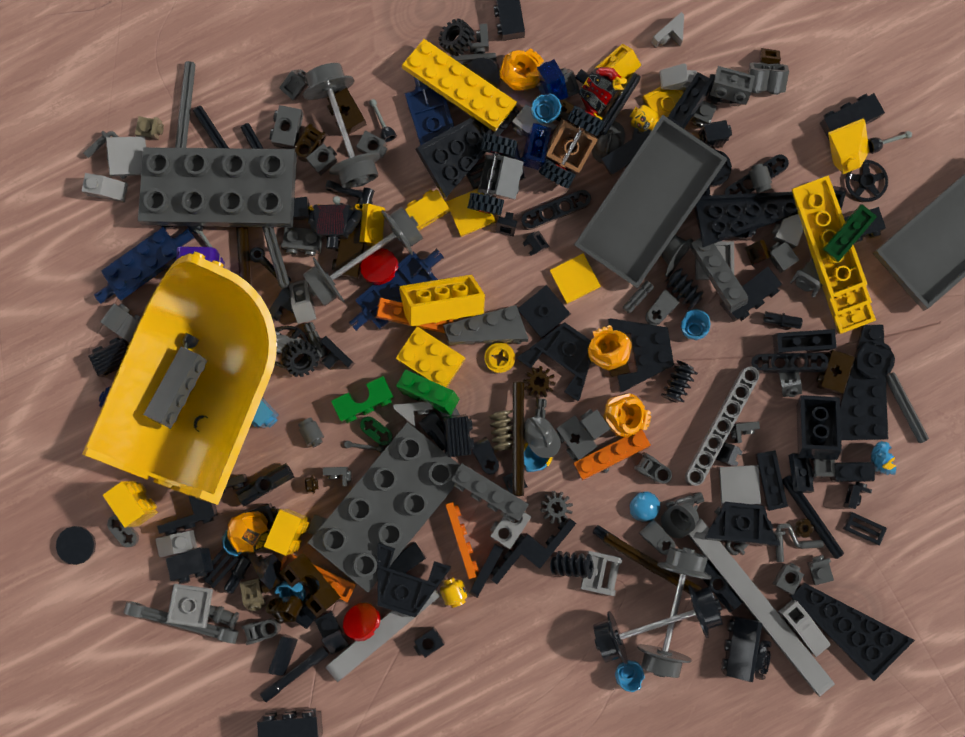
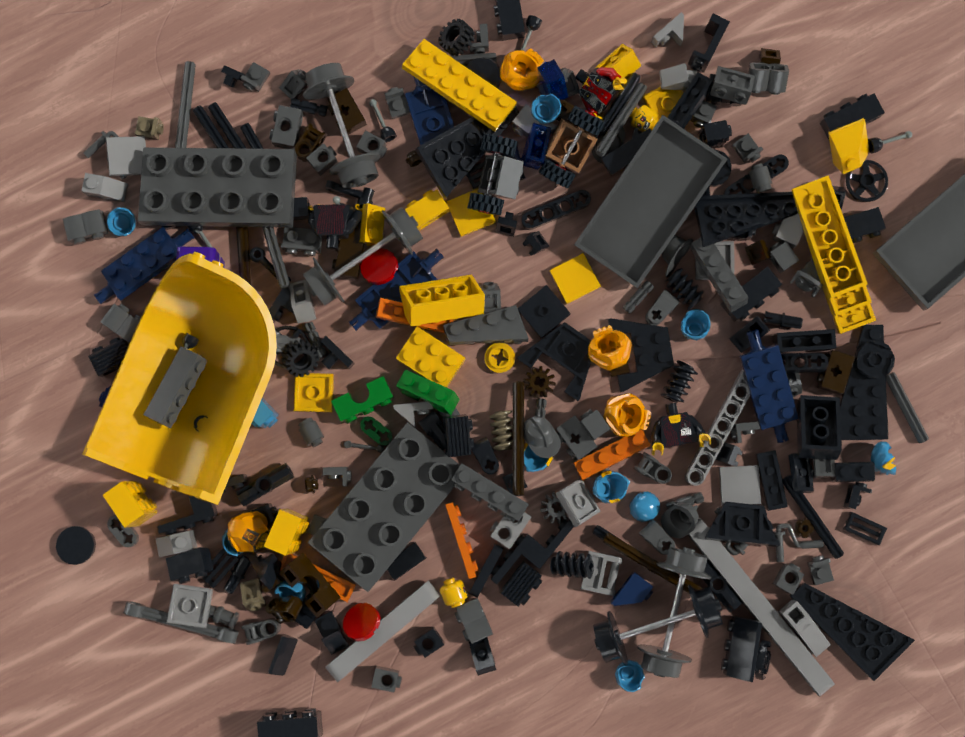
black piece [260,645,329,703] -> none
black wing [377,543,451,617] -> none
dark green plate [822,204,877,262] -> none
none -> dark grey brick [63,209,108,245]
none -> dark azure hair [107,207,137,236]
none -> black axle [208,102,247,149]
none -> black tile [221,65,245,88]
none -> dark grey bracket [240,62,271,92]
none -> black axle [290,98,328,117]
none -> yellow tile [294,373,334,412]
none -> dark grey brick [371,666,402,693]
none -> dark grey bracket [385,87,410,119]
none -> dark brown plate [405,150,422,167]
none -> dark grey brick [454,598,493,644]
none -> black slope [469,637,497,676]
none -> dark grey bracket [479,282,501,313]
none -> black brick [500,561,542,607]
none -> black hinge [521,15,542,51]
none -> light grey tile [555,478,600,527]
none -> dark azure hair [592,470,630,504]
none -> dark grey axle [595,82,647,157]
none -> dark blue slope [610,572,653,606]
none -> torso [650,403,711,455]
none -> black panel [688,13,730,72]
none -> black slope [729,316,770,353]
none -> dark grey bracket [732,133,763,163]
none -> dark blue plate [740,329,799,443]

